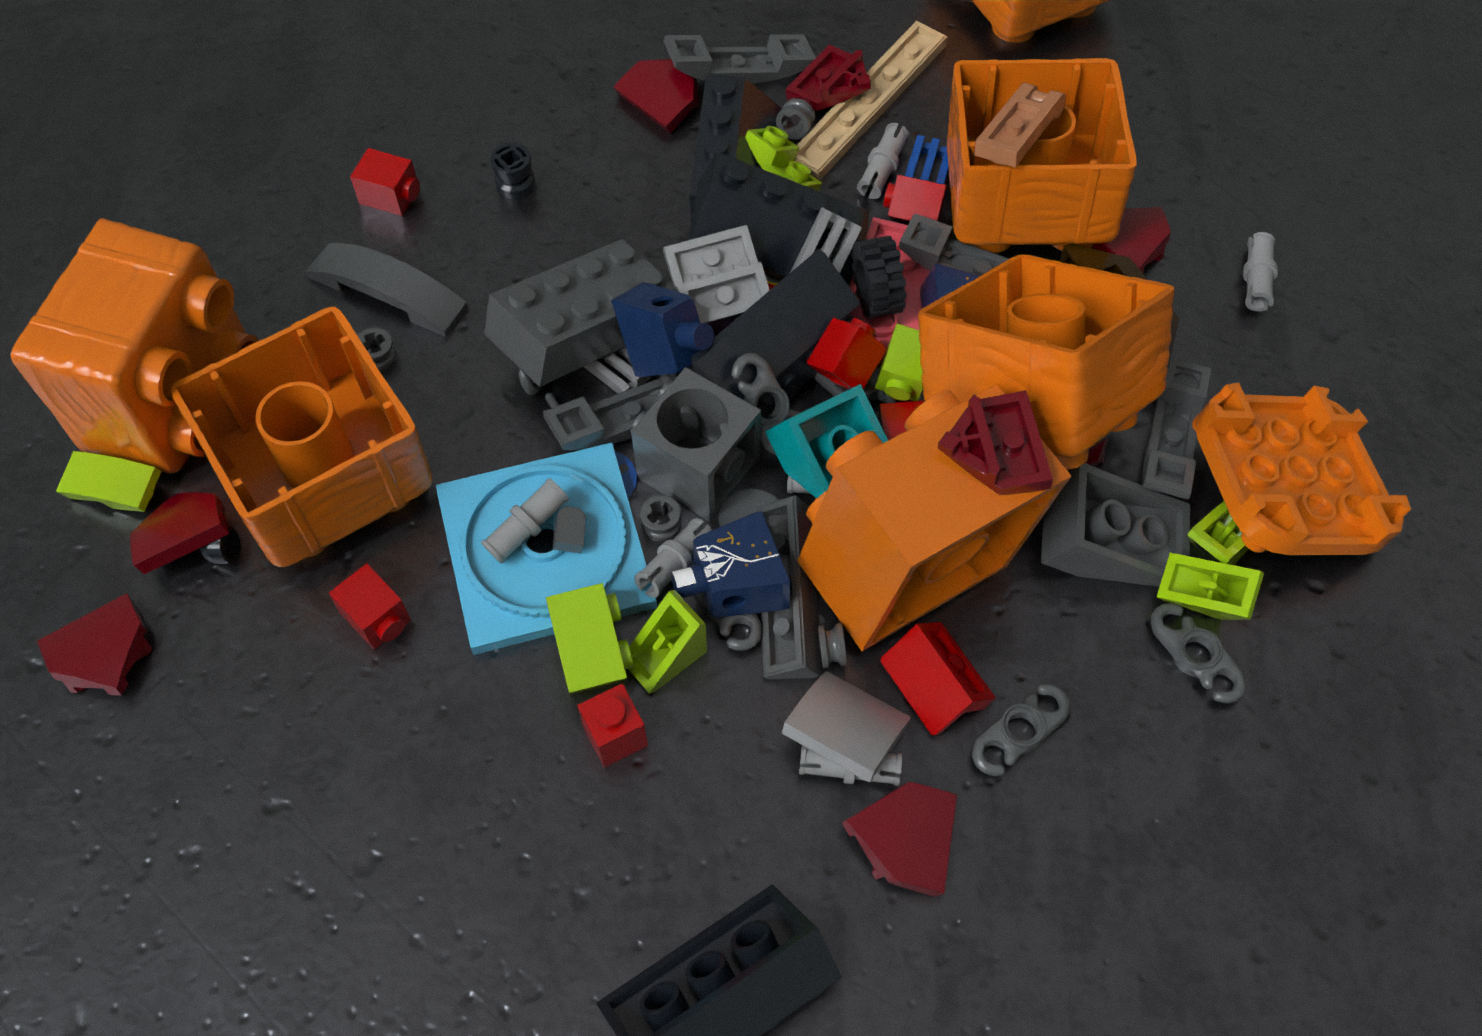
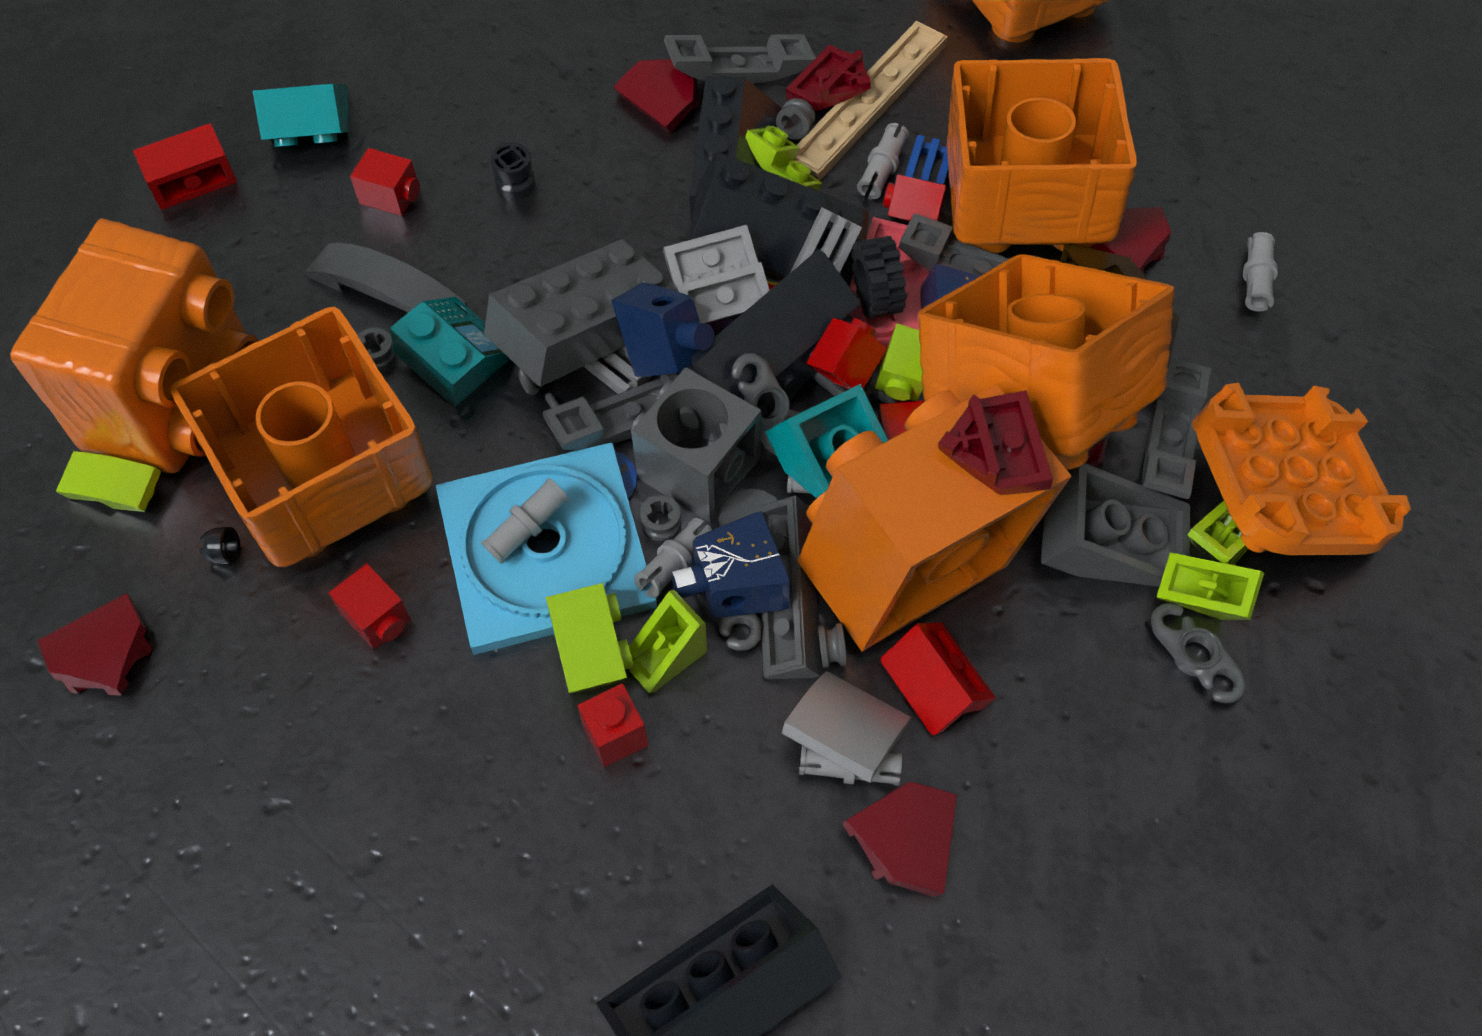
dark red slope [130,492,229,575] -> none
dark grey piece [553,506,586,553] -> none
dark grey piece [971,684,1071,776] -> none
nougat plate [975,83,1066,167] -> none
none -> red brick [133,123,237,210]
none -> teal slope [253,84,348,147]
none -> teal slope [390,297,510,408]

